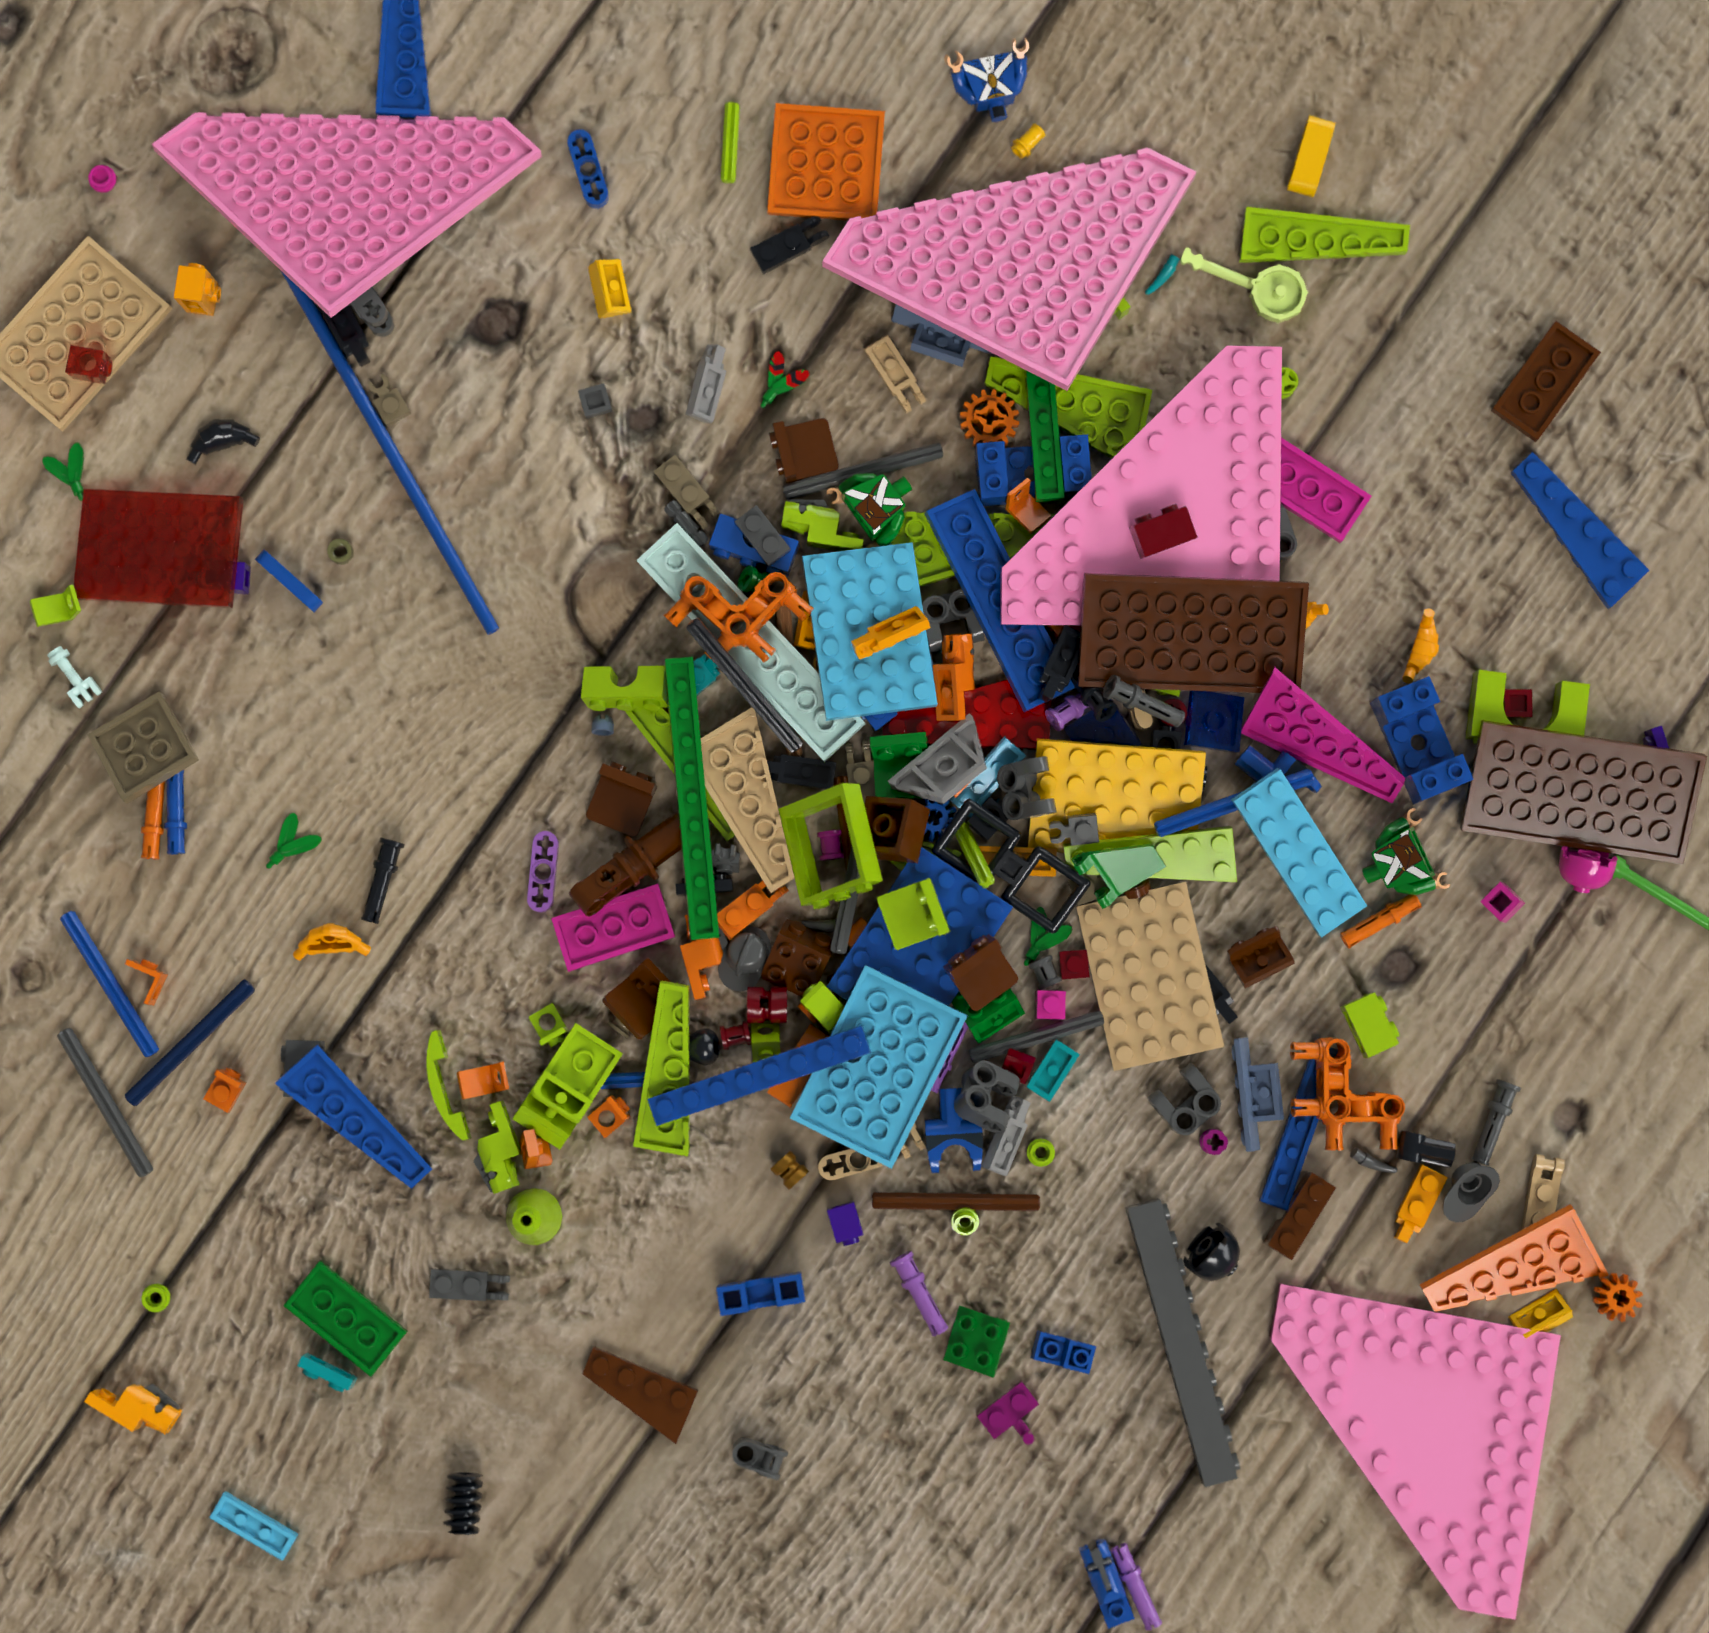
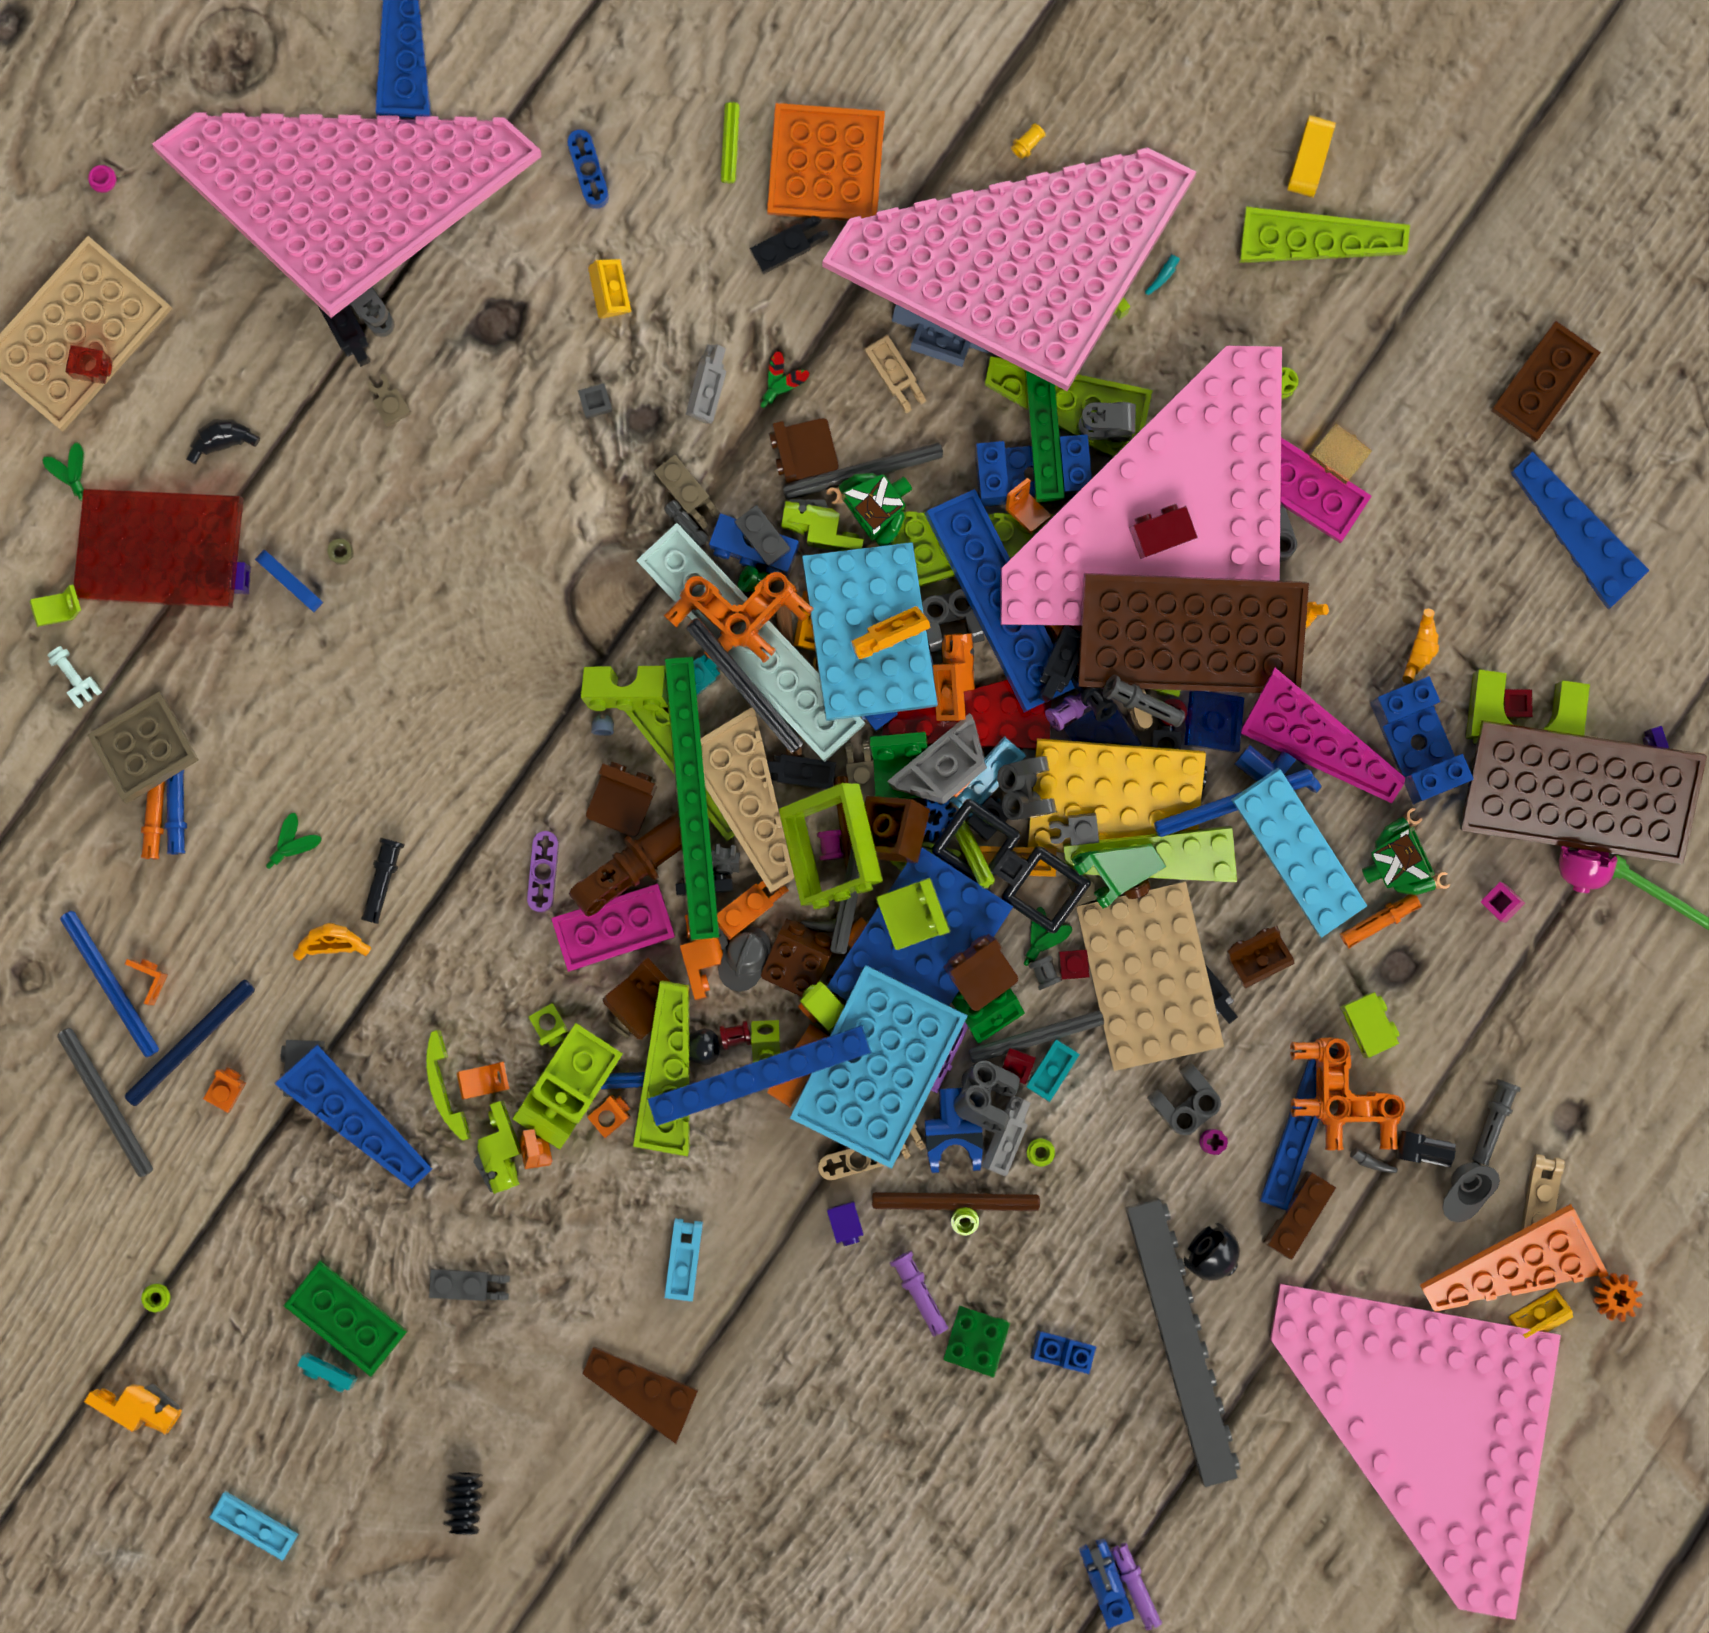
light orange brick [174,263,221,316] -> none
blue piece [280,270,500,635] -> none
lime cone [506,1188,563,1245] -> none
blue arch [716,1271,806,1316] -> none
dark grey piece [732,1437,789,1480] -> none
dark red wheel [747,987,787,1023] -> none
pearl gold wheel [770,1150,809,1190] -> none
torso [944,38,1029,122] -> none
orange gear [960,389,1019,447] -> none
magenta plate [977,1381,1039,1445] -> none
dark pink brick [1035,990,1066,1020] -> none
yellowish green piece [1180,248,1308,323] -> none
sand blue bracket [1232,1037,1284,1152] -> none
light orange hinge [1394,1164,1448,1243] -> none
none -> medium azure plate [665,1218,703,1302]
none -> dark grey piece [1078,402,1136,442]
none -> clear yellow piece [1309,424,1372,485]

